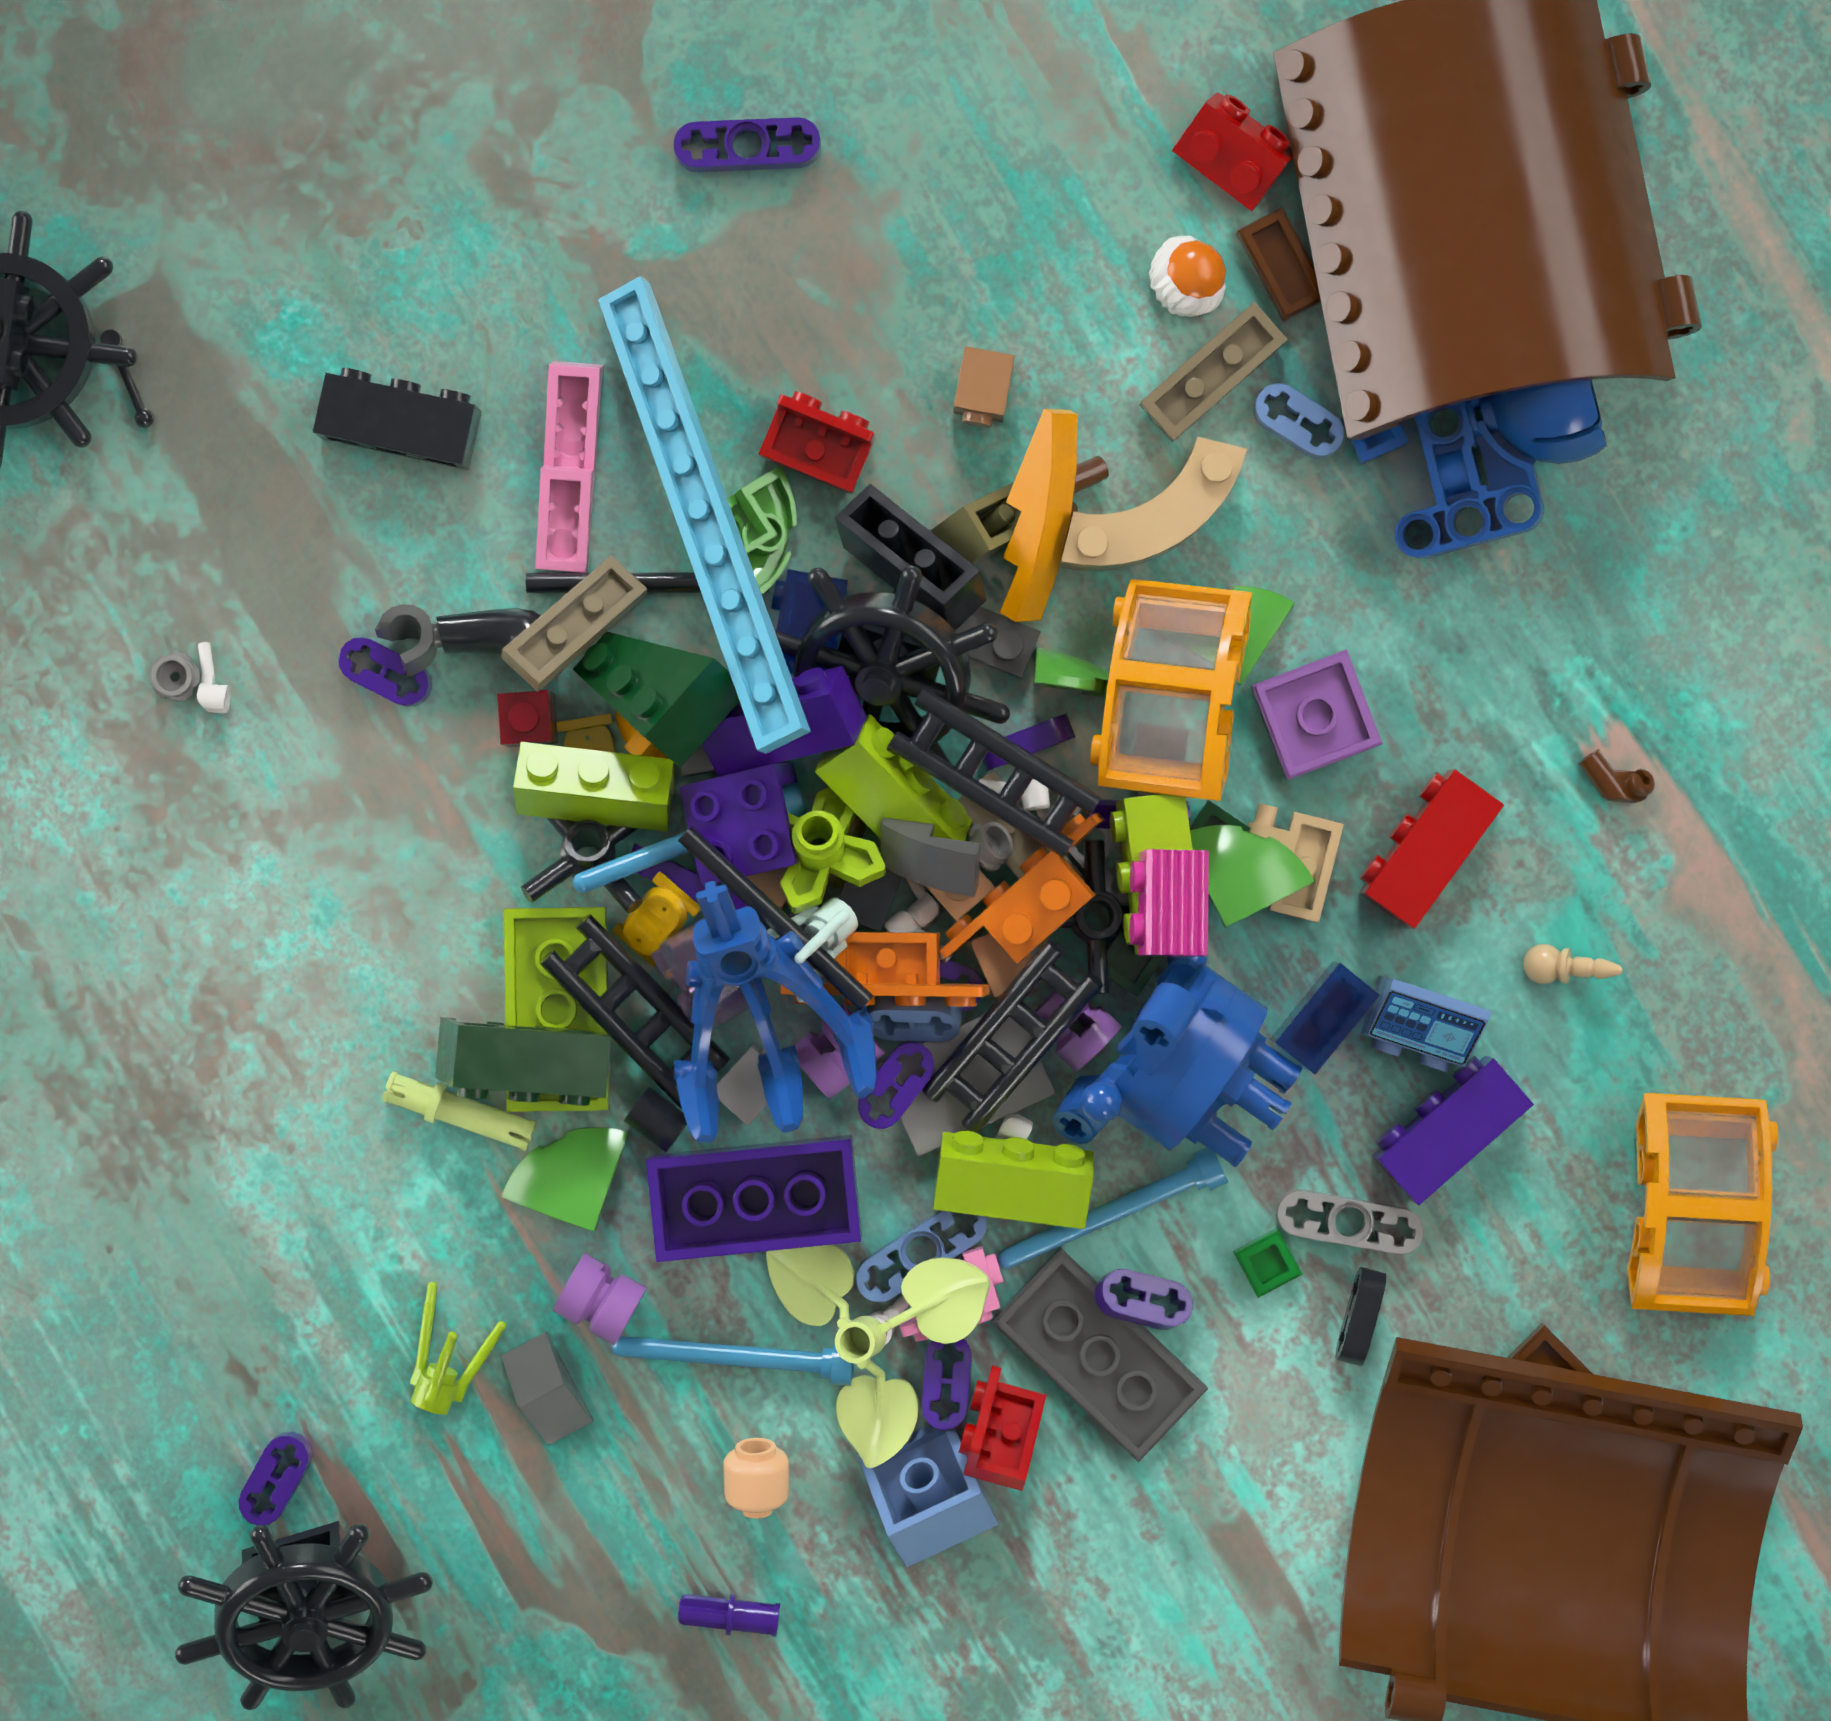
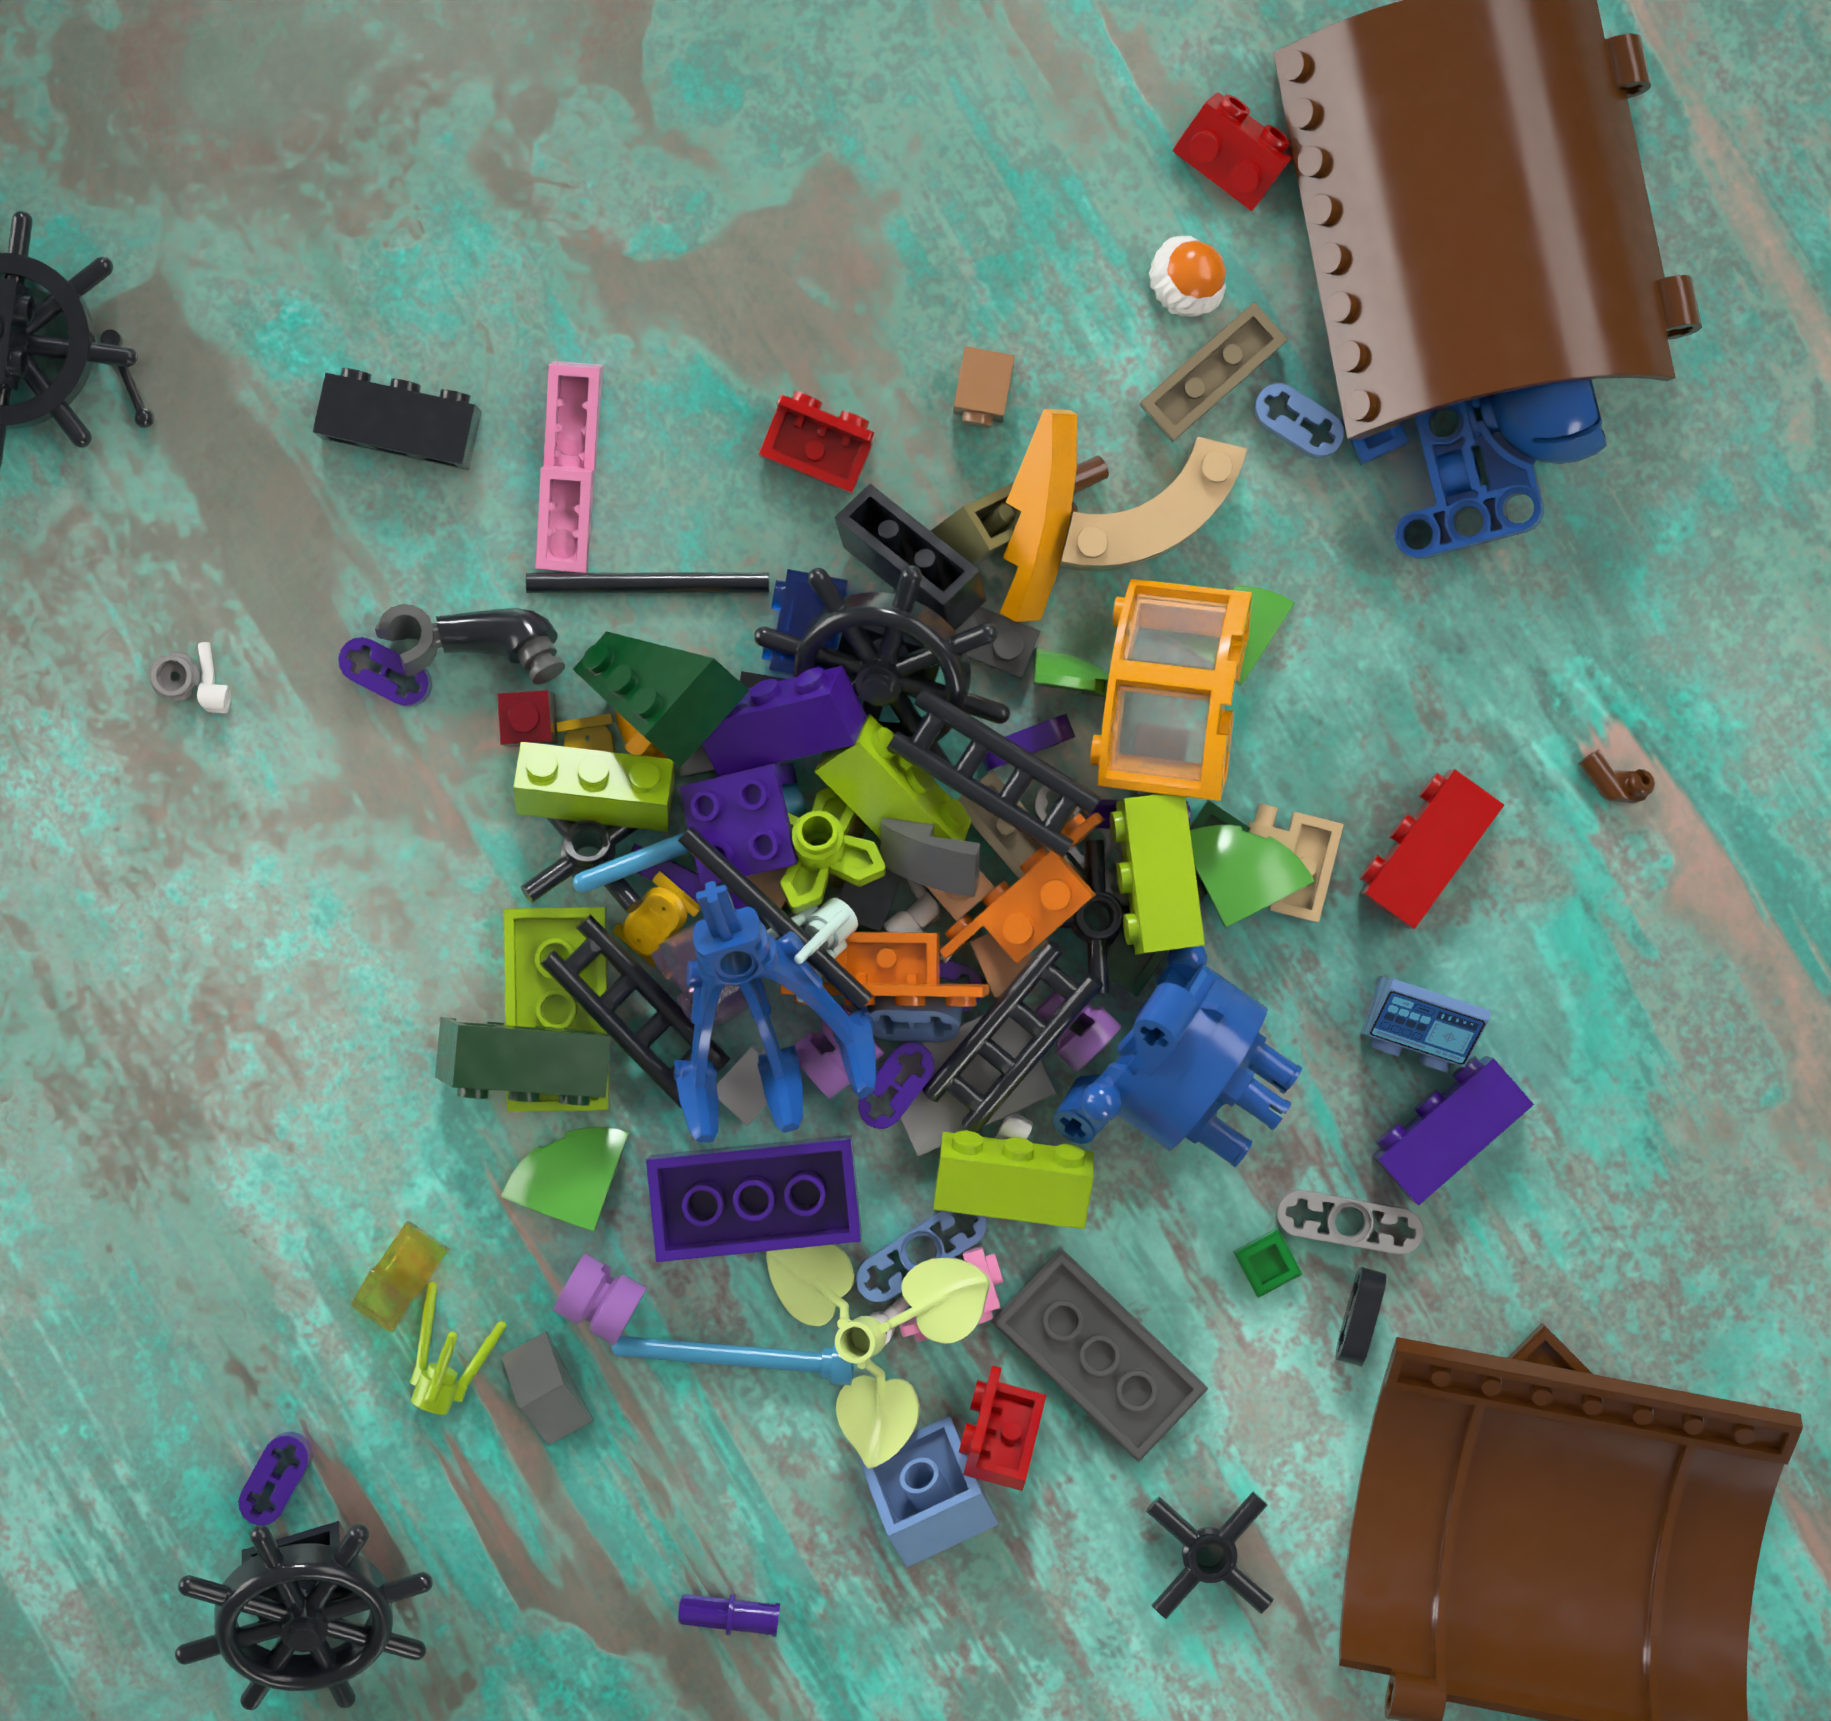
yellowish green pin [382,1071,537,1152] -> none
dark tan plate [501,555,647,692] -> none
medium azure plate [598,276,811,754] -> none
black piece [624,1087,687,1152] -> none
dark purple beam [674,117,821,172] -> none
light nougat head [723,1438,790,1519] -> none
bright green brick [727,466,797,594] -> none
dark purple beam [922,1338,972,1431] -> none
light grey plate [967,821,1013,871] -> none
white hand [979,779,1050,811] -> none
dark azure piece [997,1147,1228,1269] -> none
beam [1095,1269,1193,1330] -> none
dark pink brick [1129,849,1209,957] -> none
reddish brown tile [1236,207,1321,323] -> none
medium lavender plate [1250,649,1383,781] -> none
clear blue brick [1269,961,1380,1075] -> none
tan bar [1523,944,1623,984] -> none
window [1627,1093,1778,1316] -> none
none -> clear yellow slope [351,1221,450,1333]
none -> black bar [1146,1491,1274,1619]

